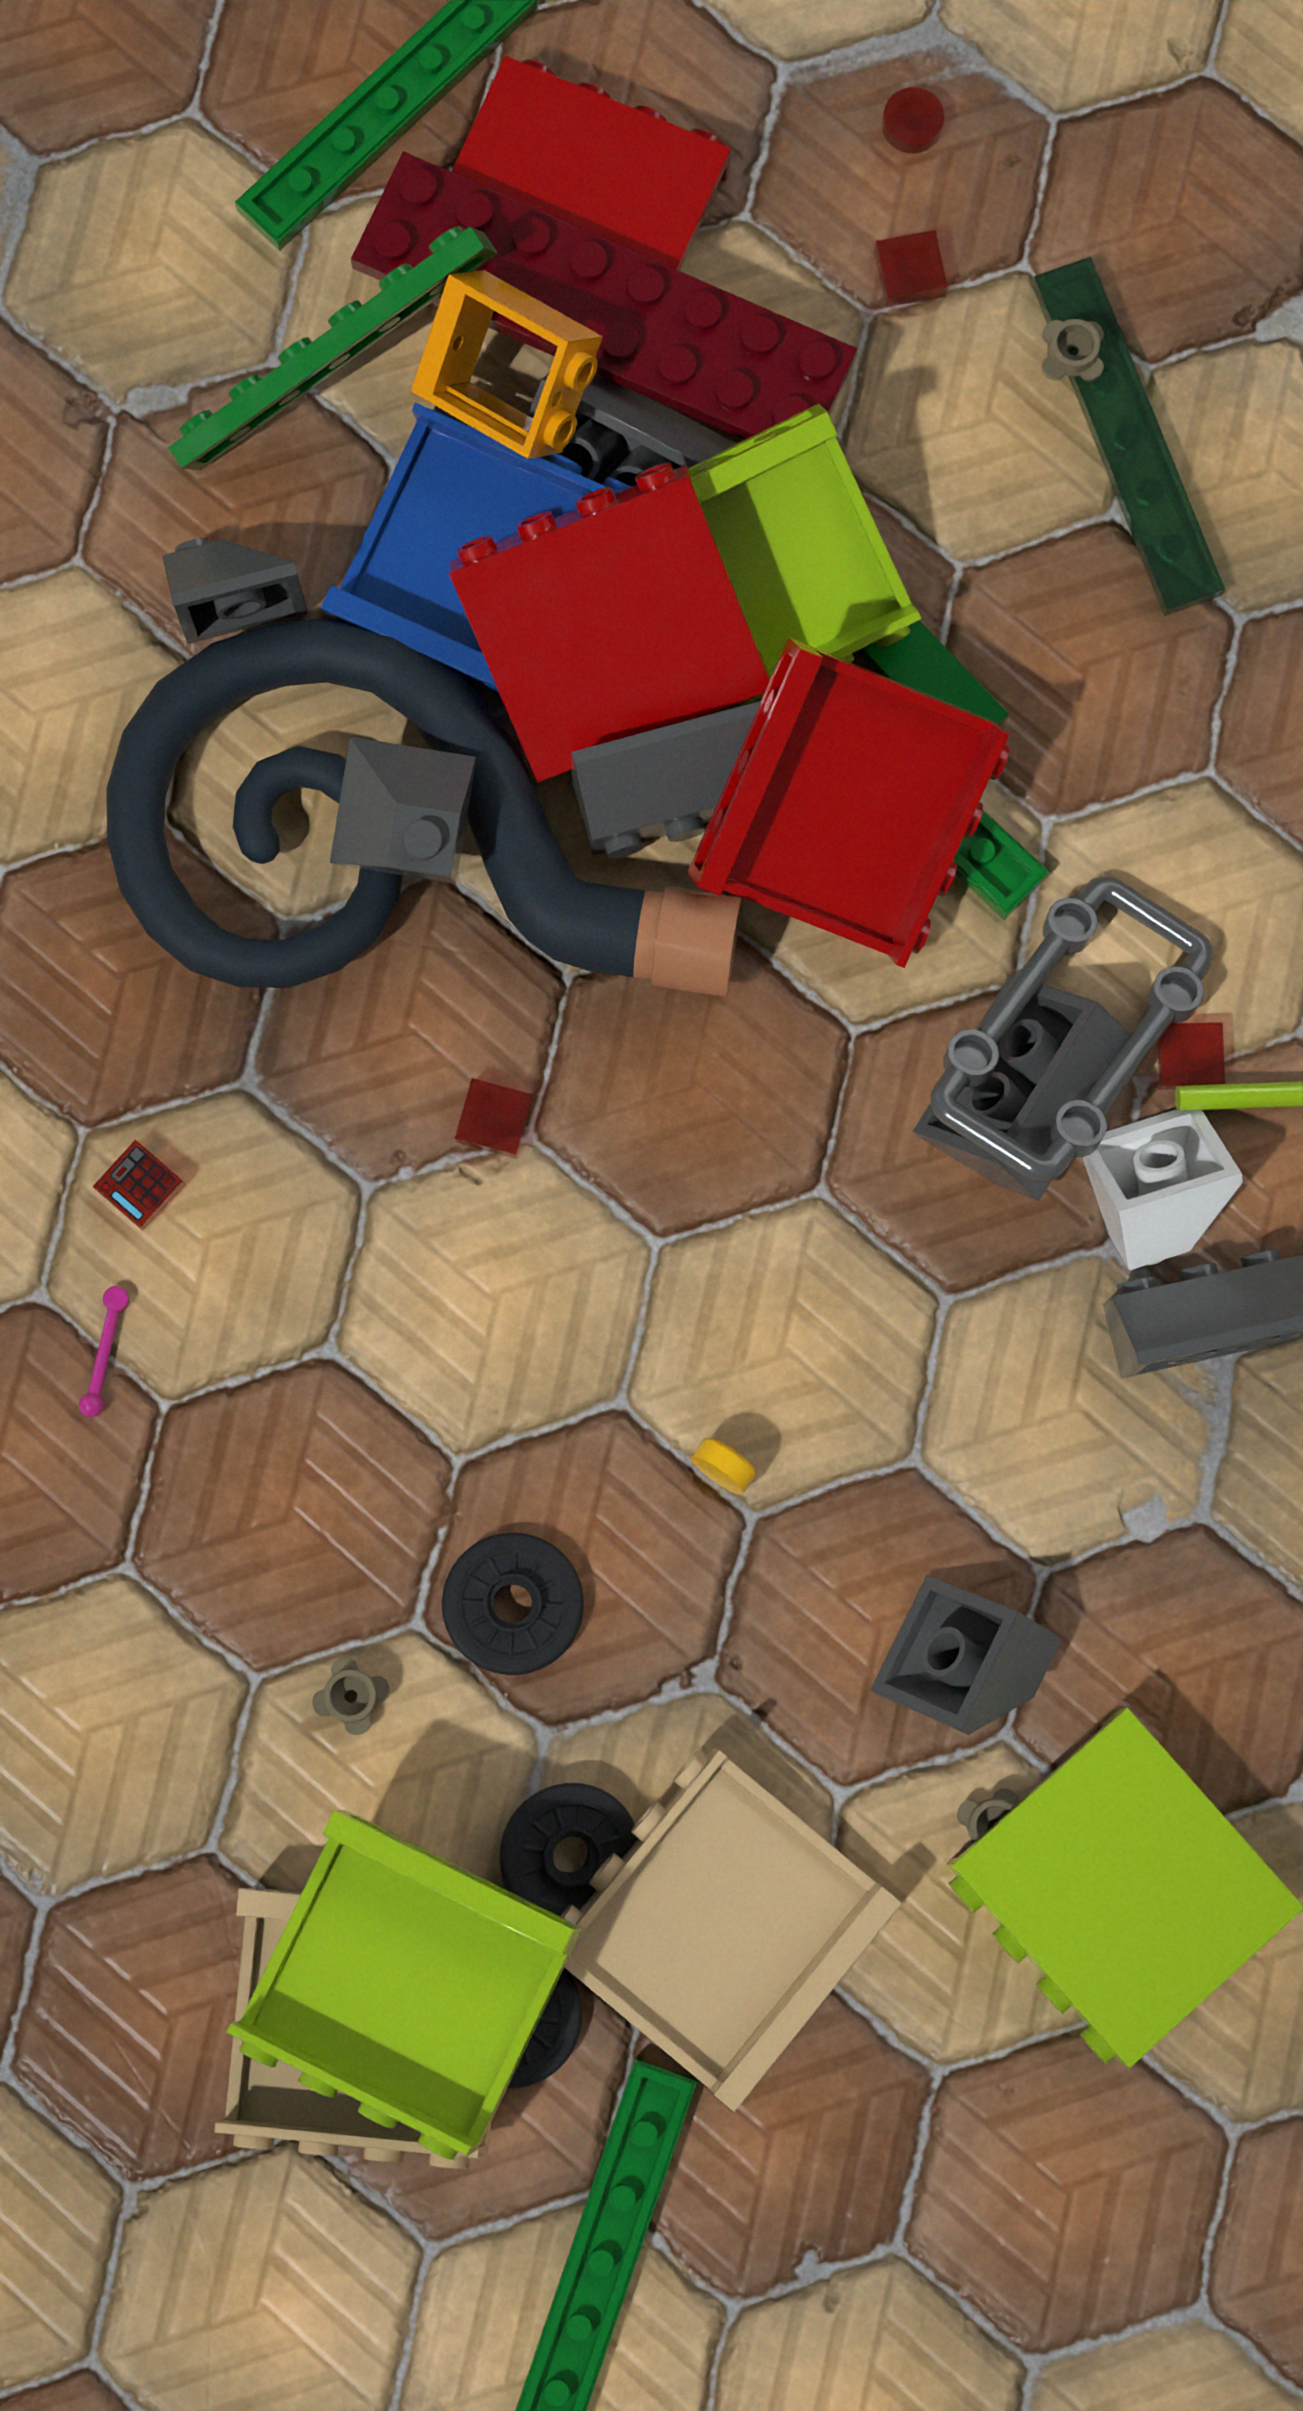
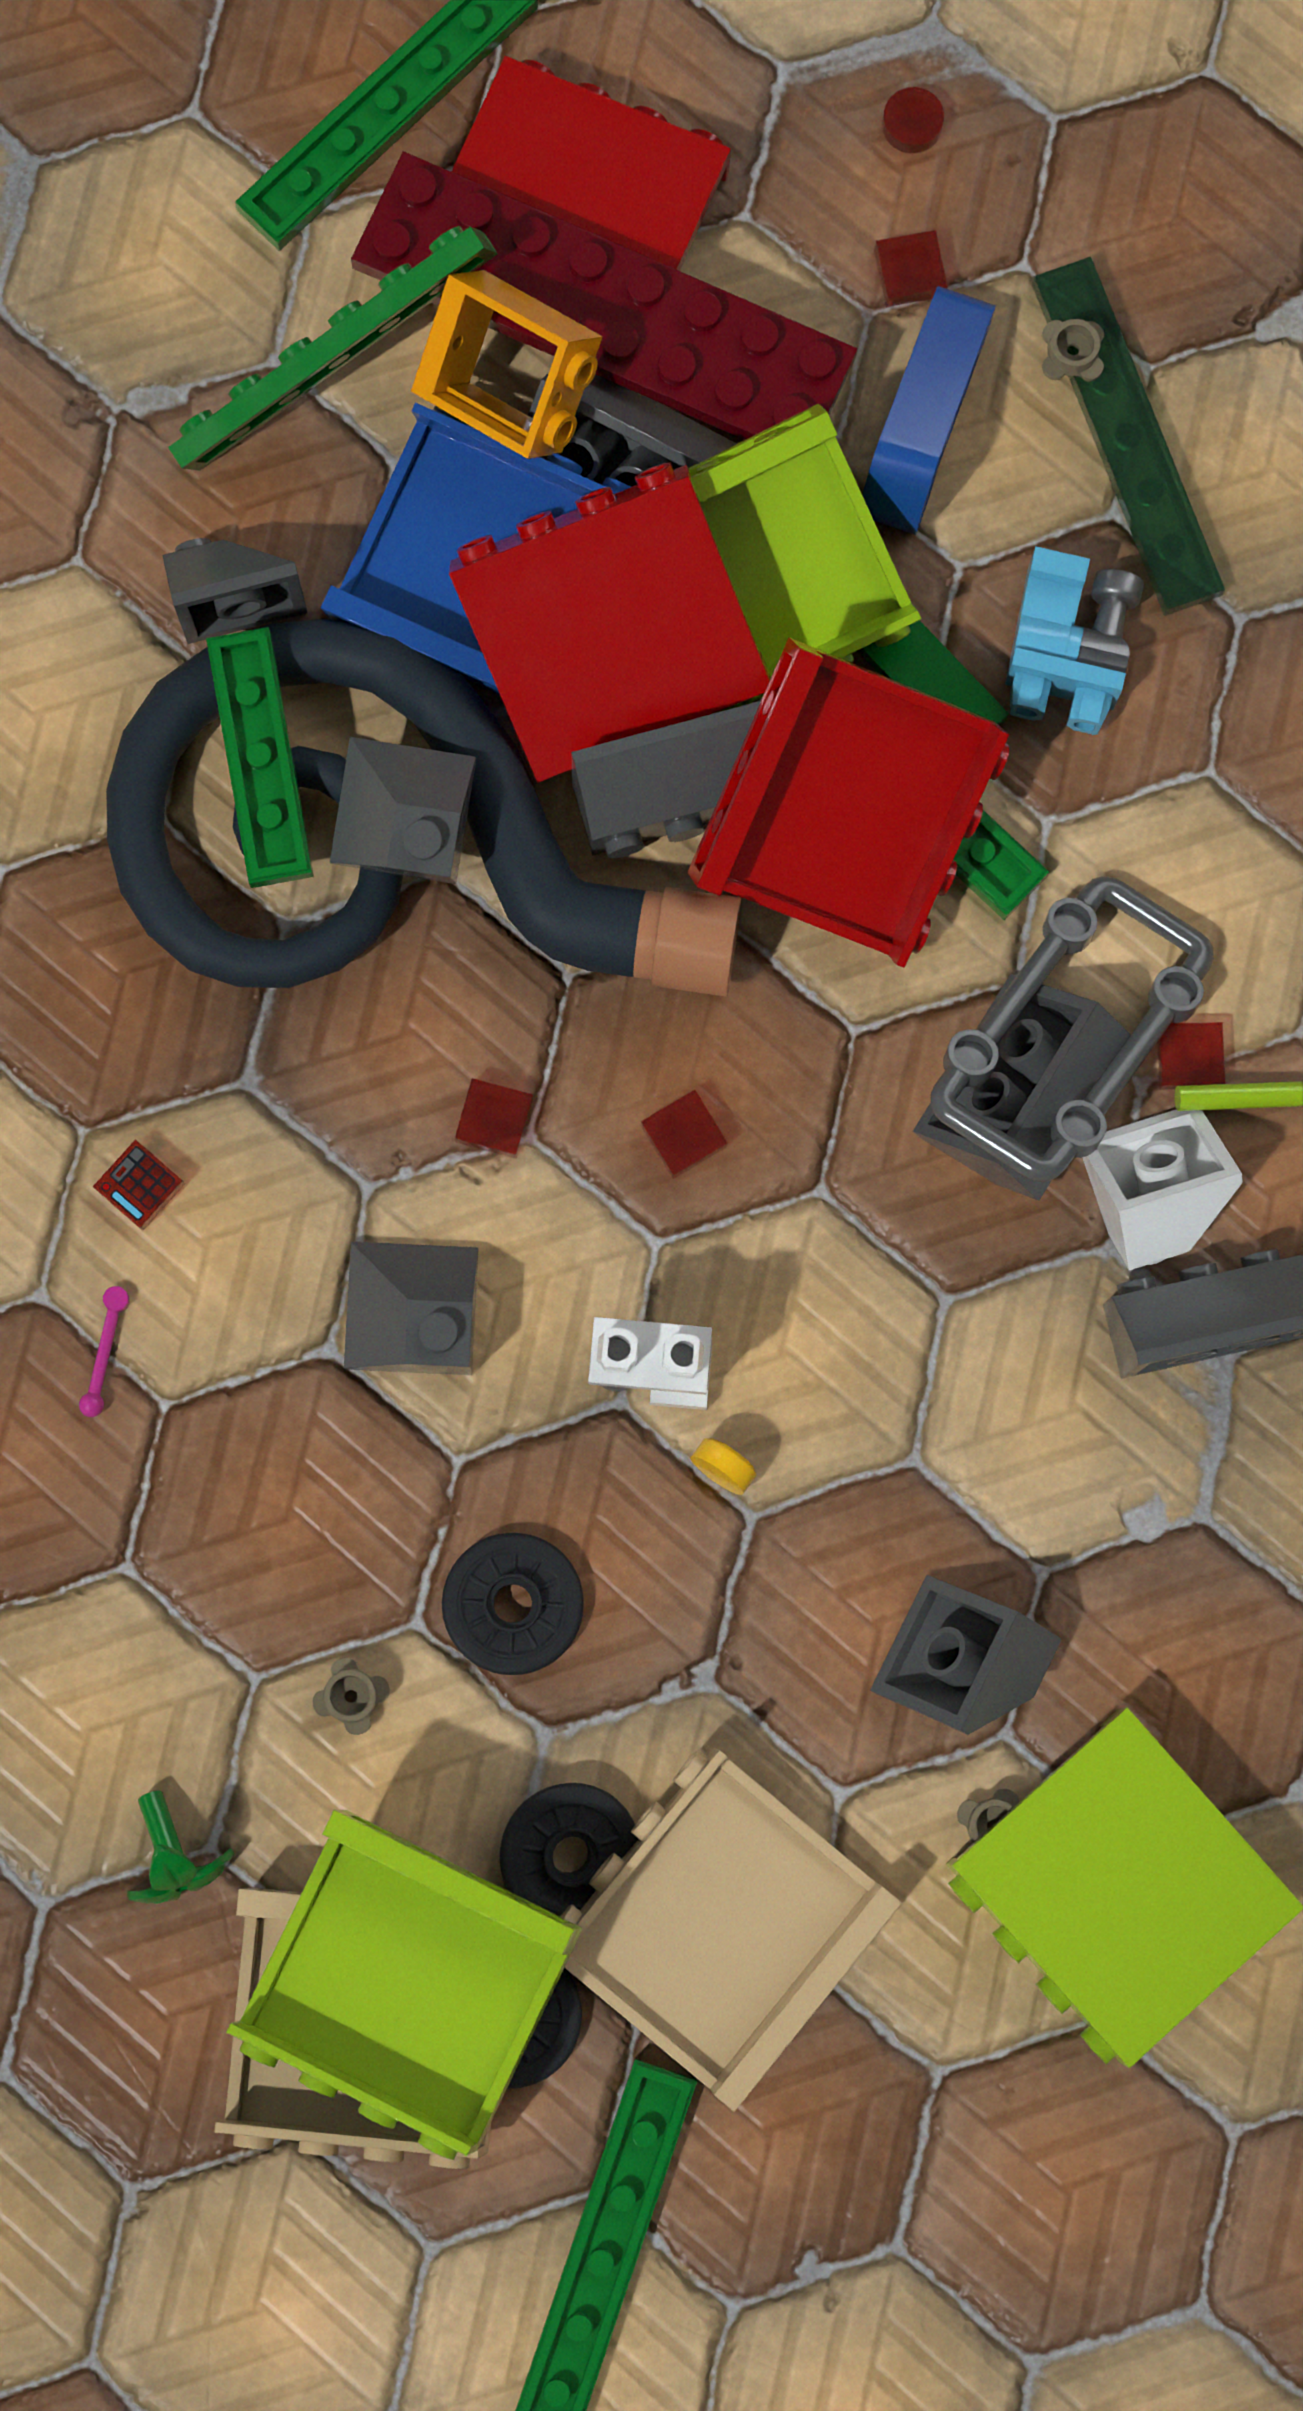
none -> green plant [127,1790,234,1904]
none -> green tile [206,627,314,888]
none -> dark grey slope [344,1242,479,1375]
none -> white hips [588,1317,712,1410]
none -> clear red tile [641,1090,728,1179]
none -> blue beam [862,286,996,535]
none -> medium azure hips [1005,546,1144,735]

